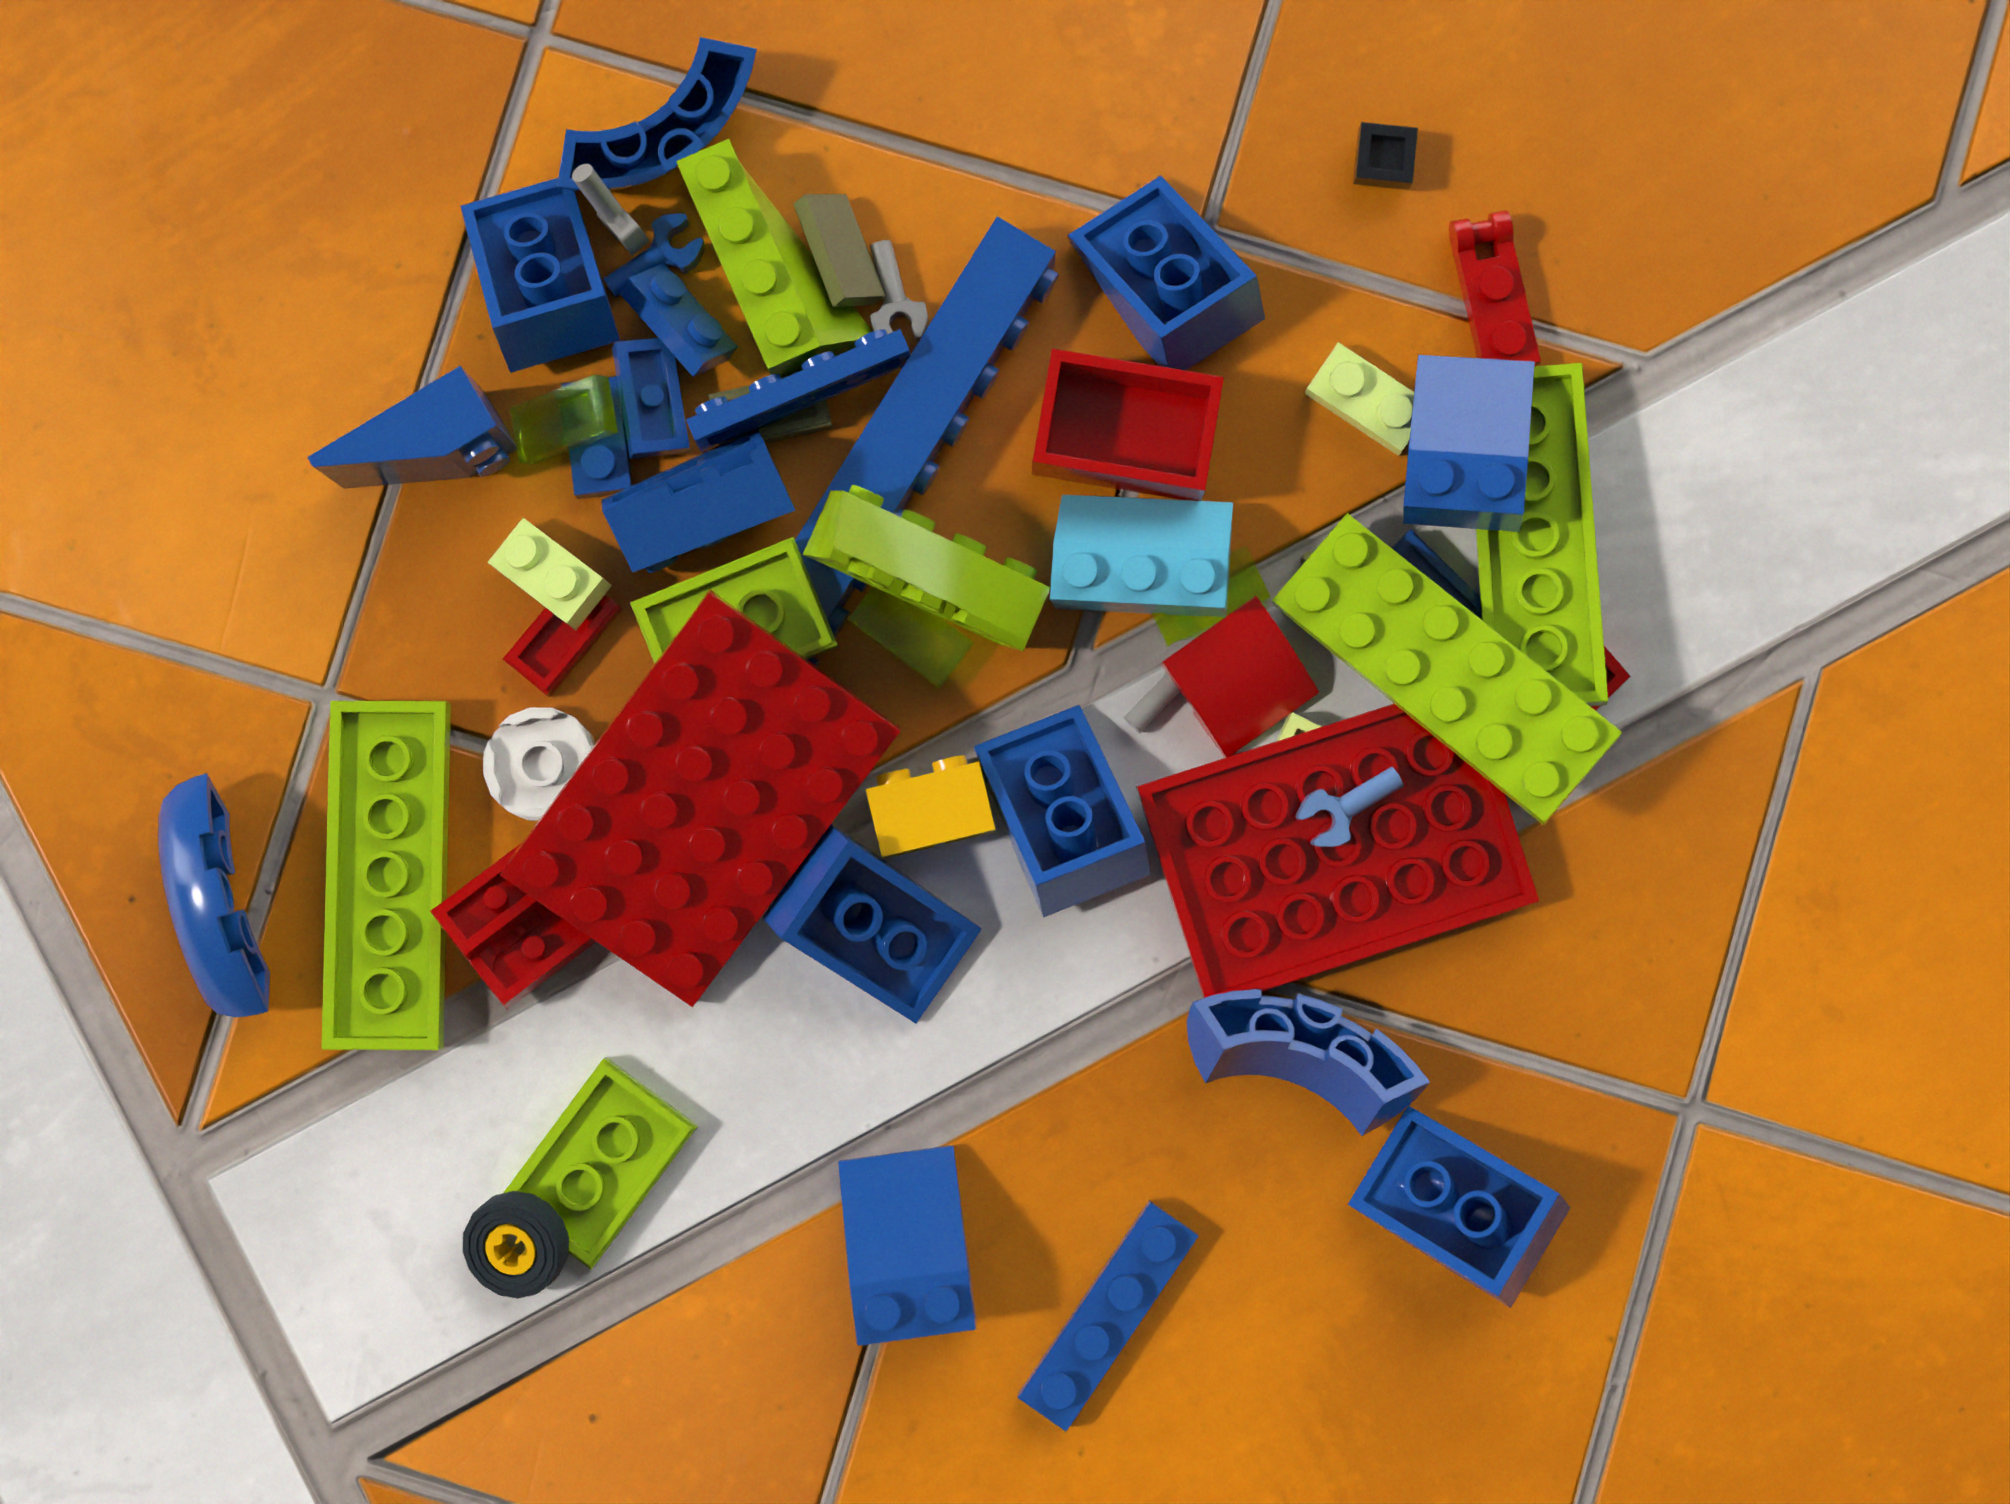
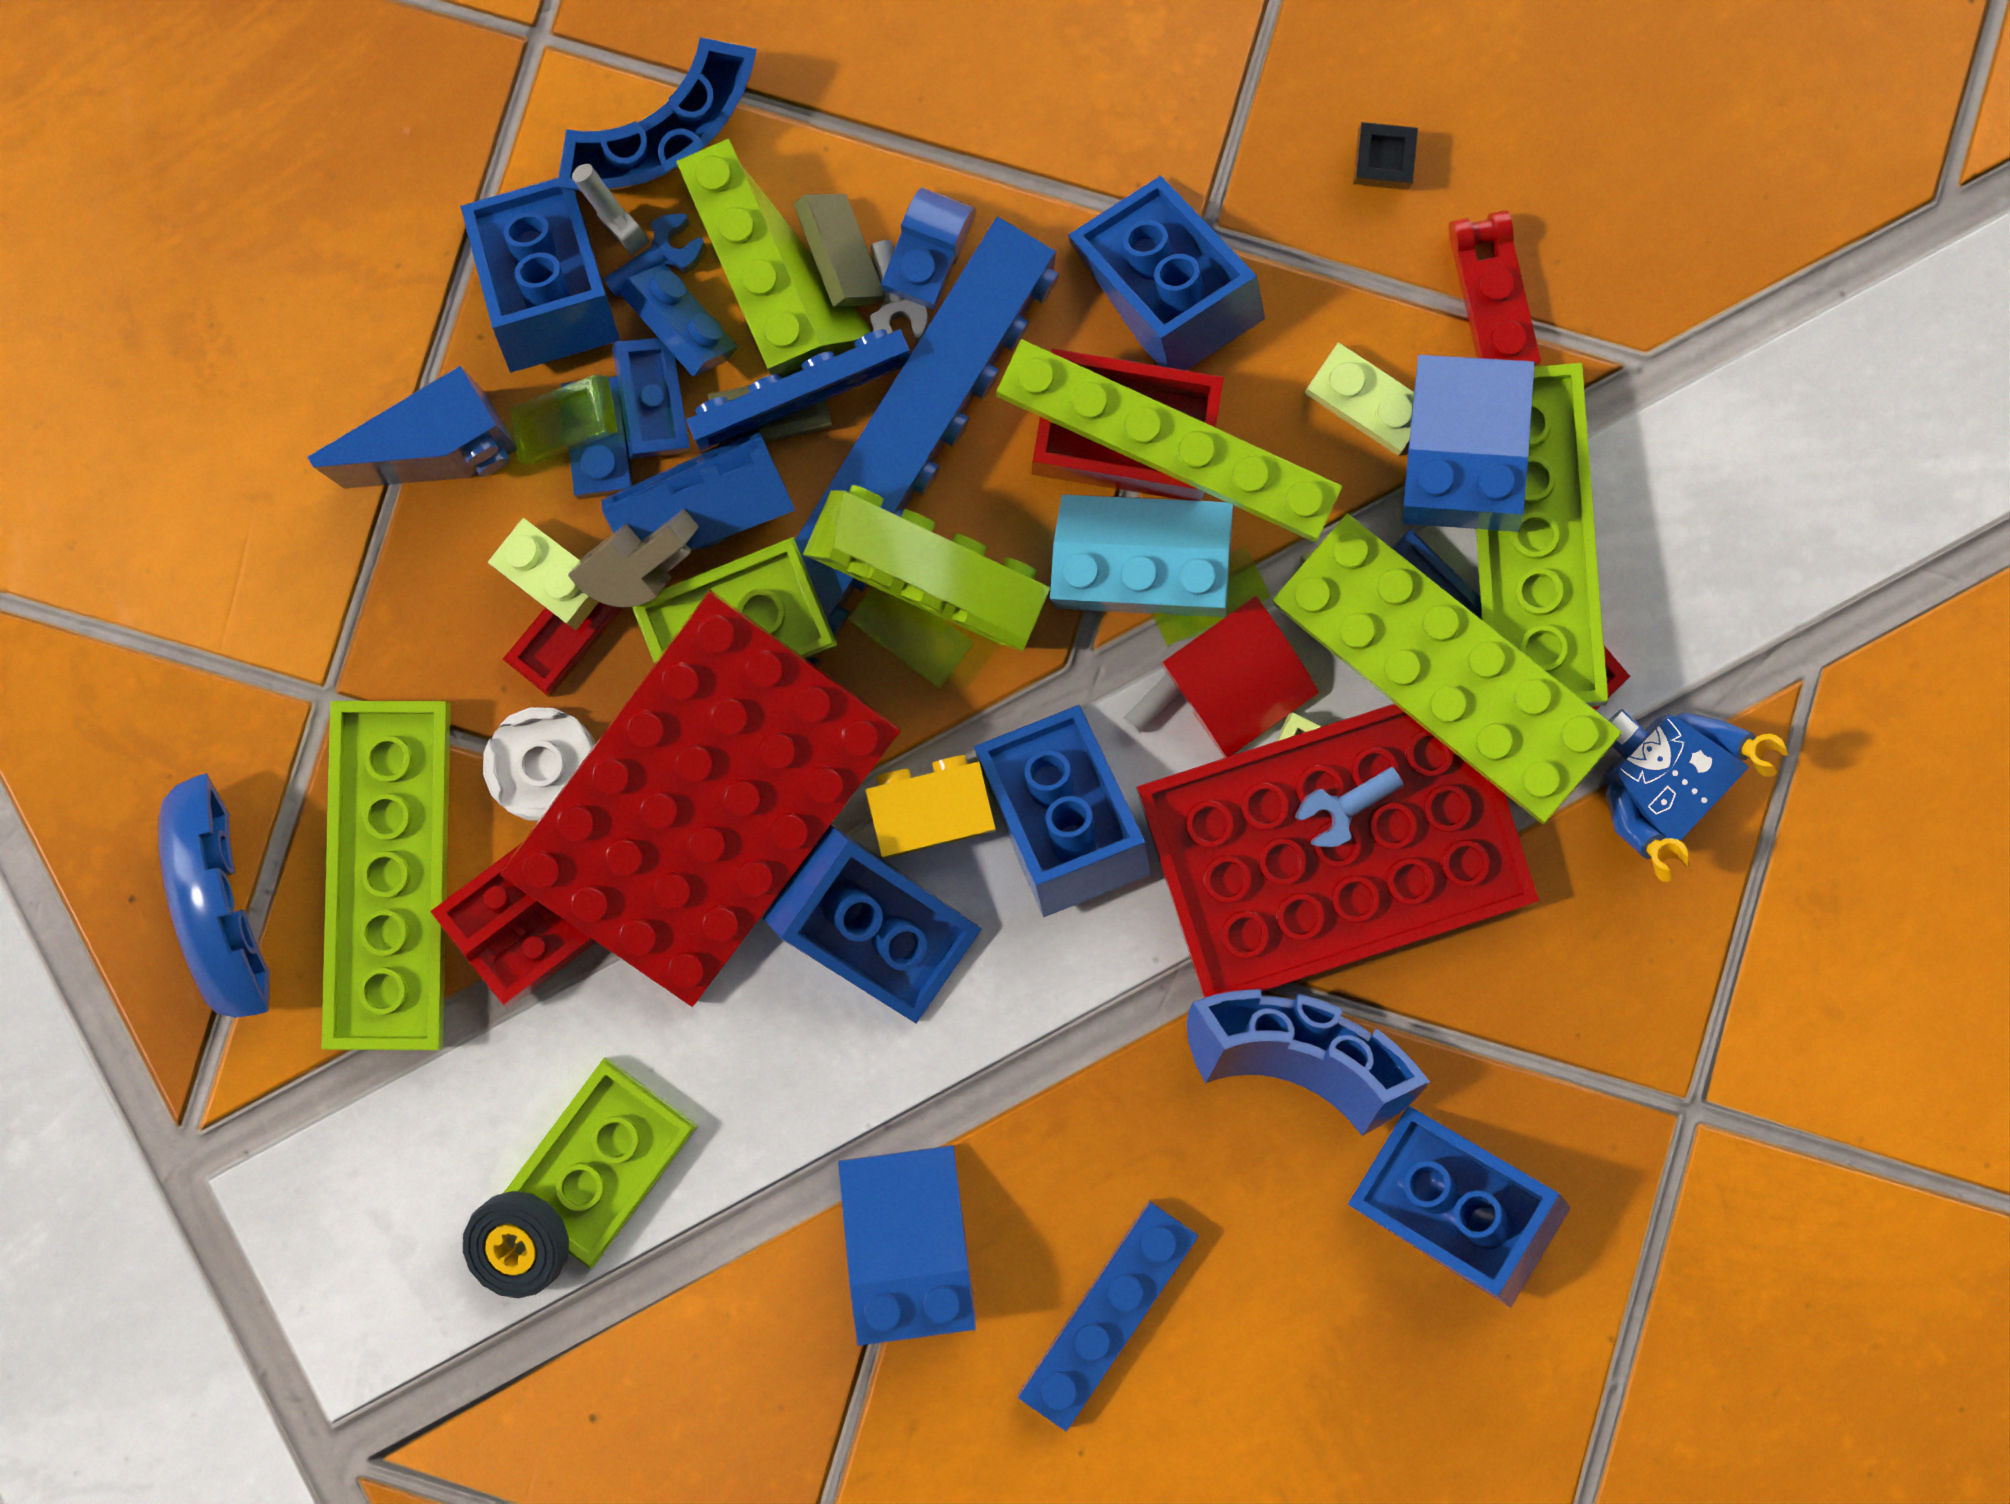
none -> dark tan brick [567,509,699,607]
none -> blue brick [881,187,976,310]
none -> lime plate [996,339,1342,543]
none -> blue torso [1603,709,1789,882]

